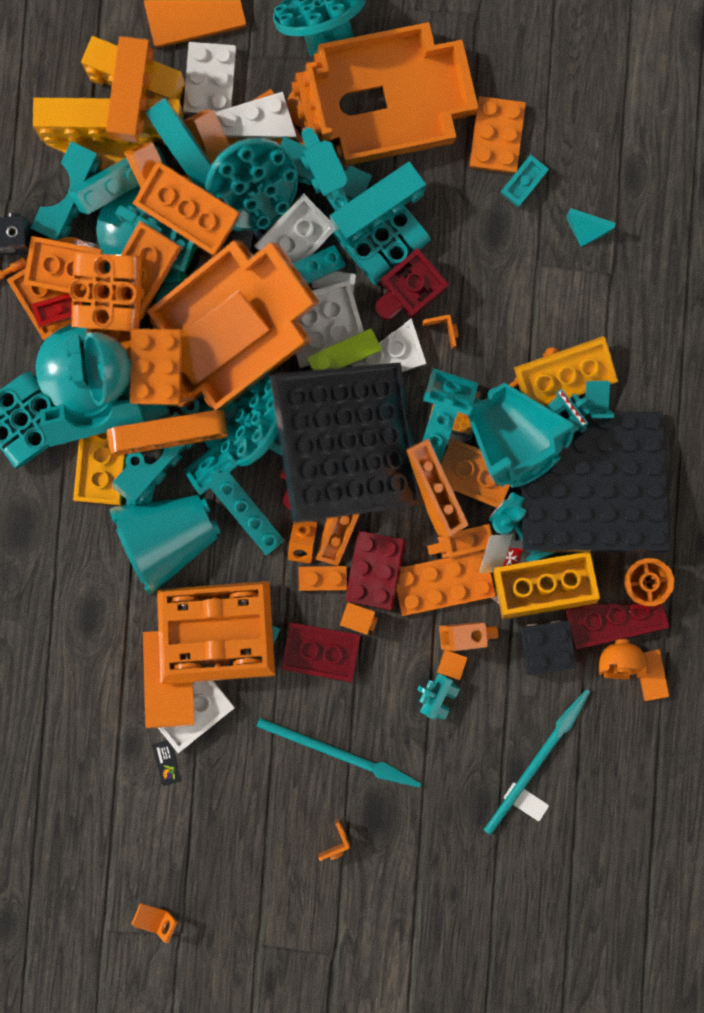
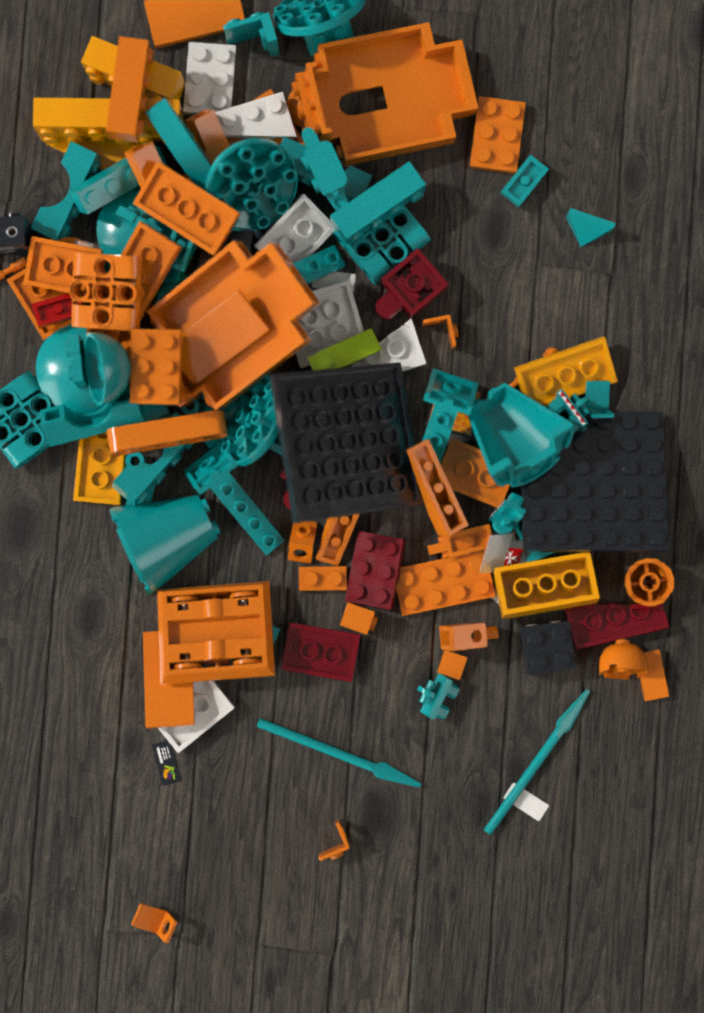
none -> teal bracket [223,12,280,57]

